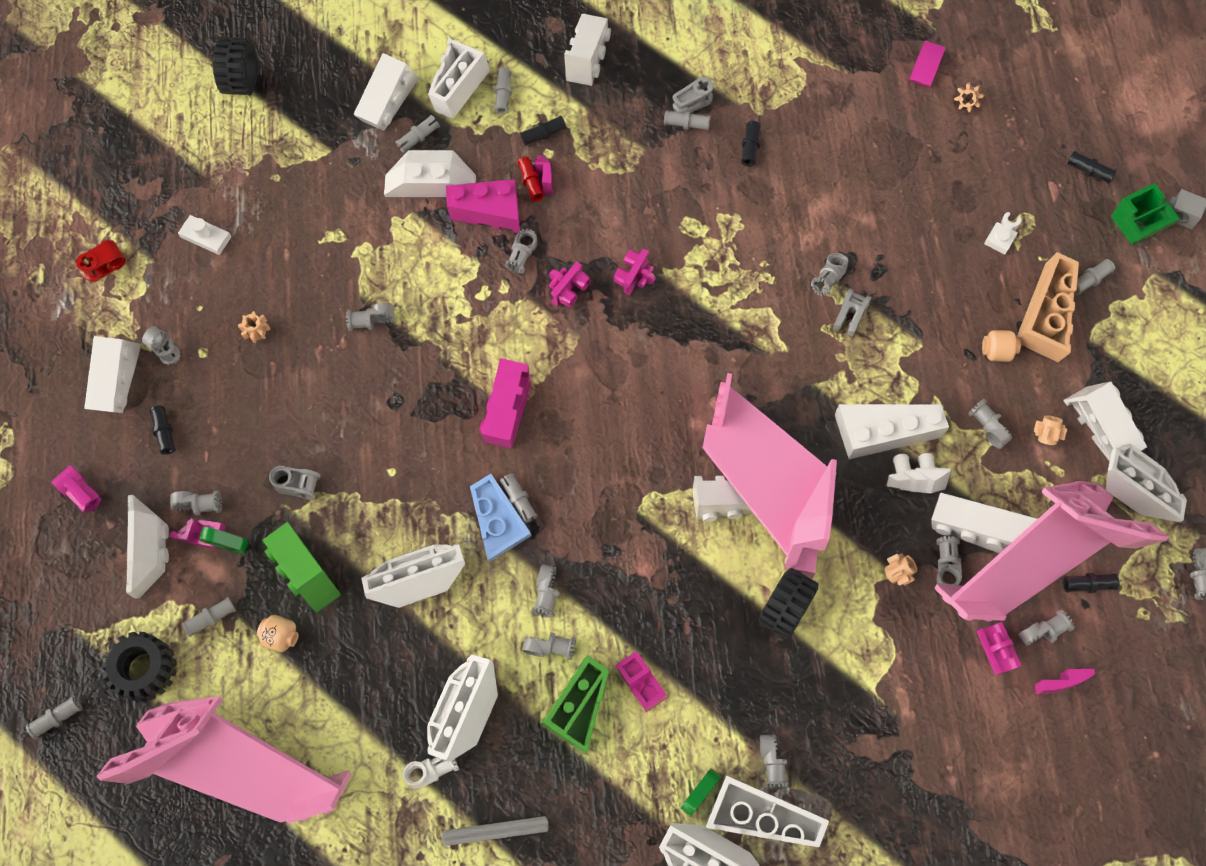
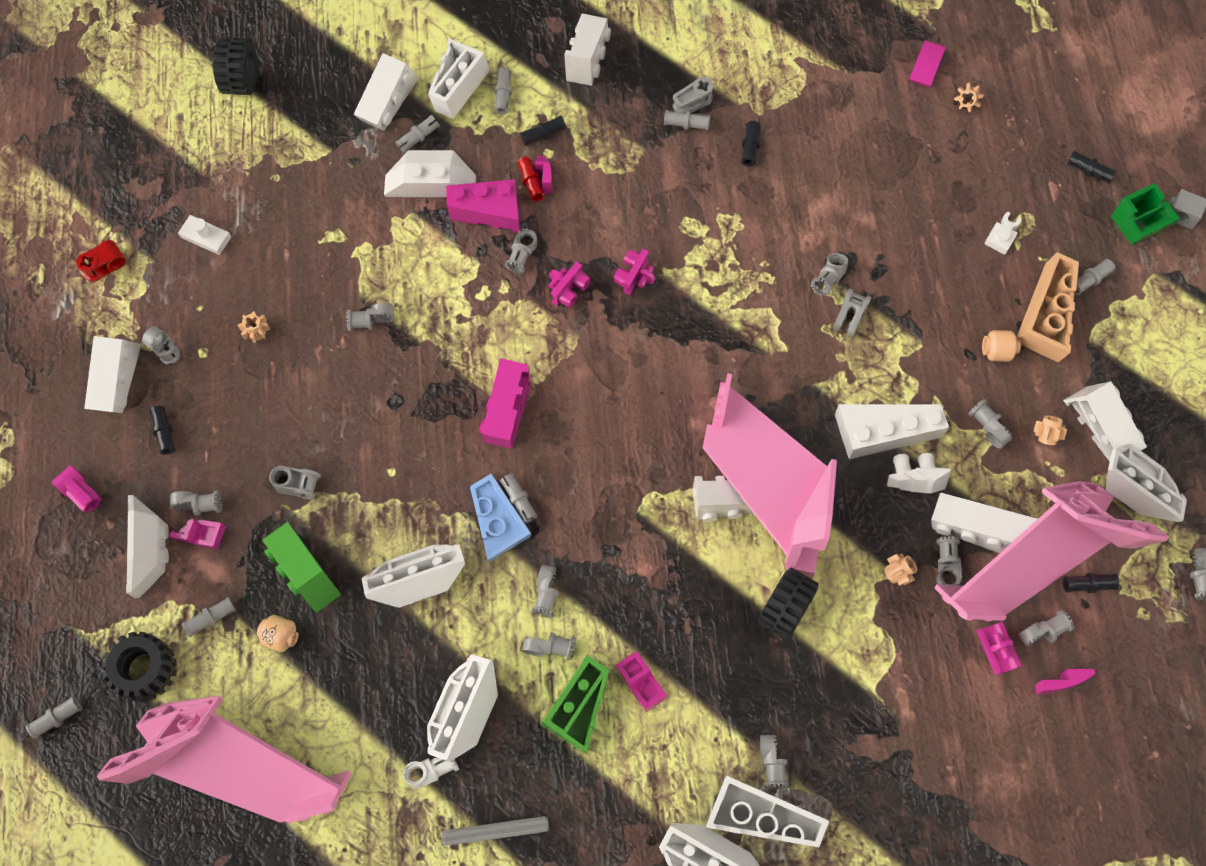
green beam [199,527,249,554] -> none
green beam [680,768,722,817] -> none

